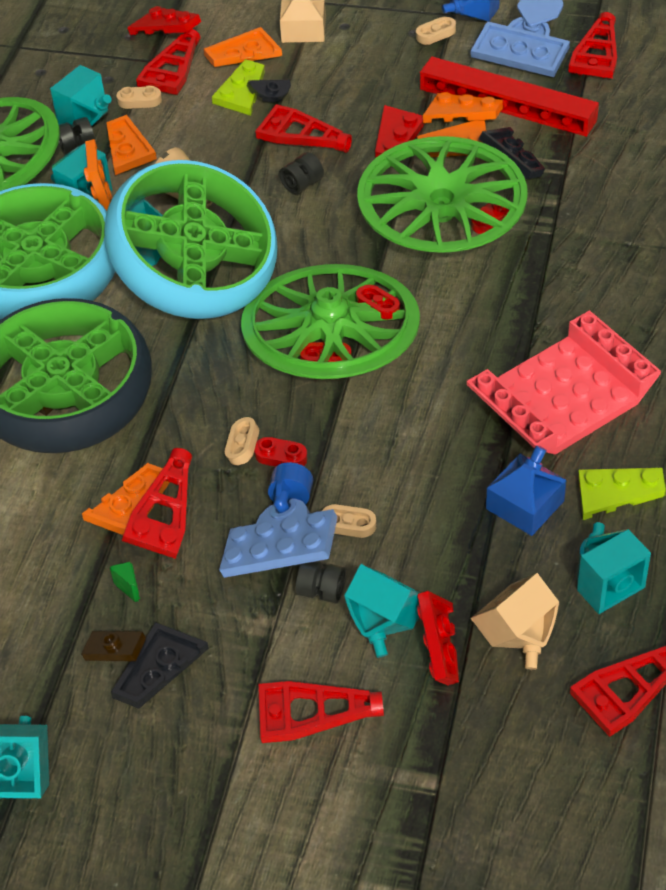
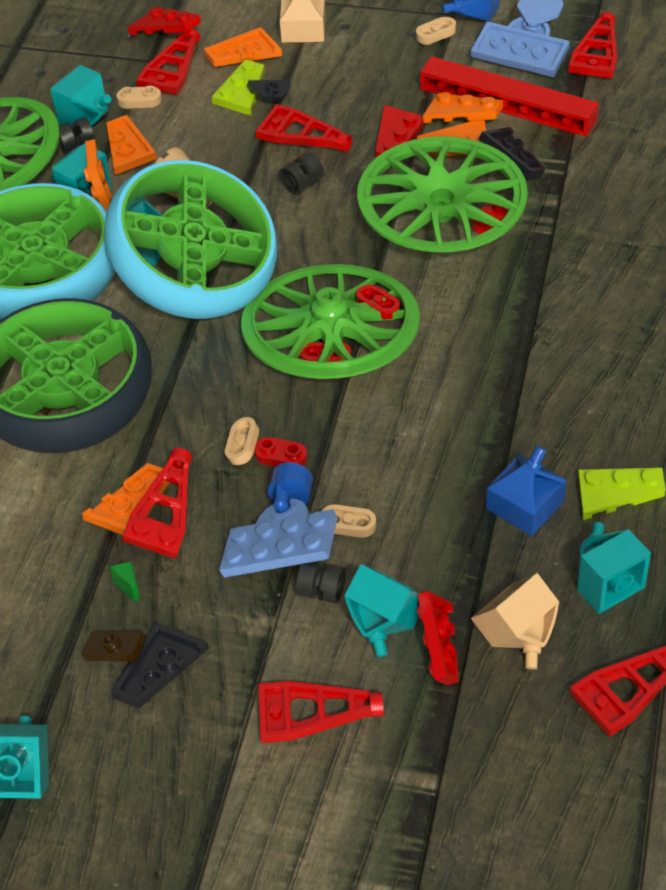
coral slope [467,310,661,455] -> none

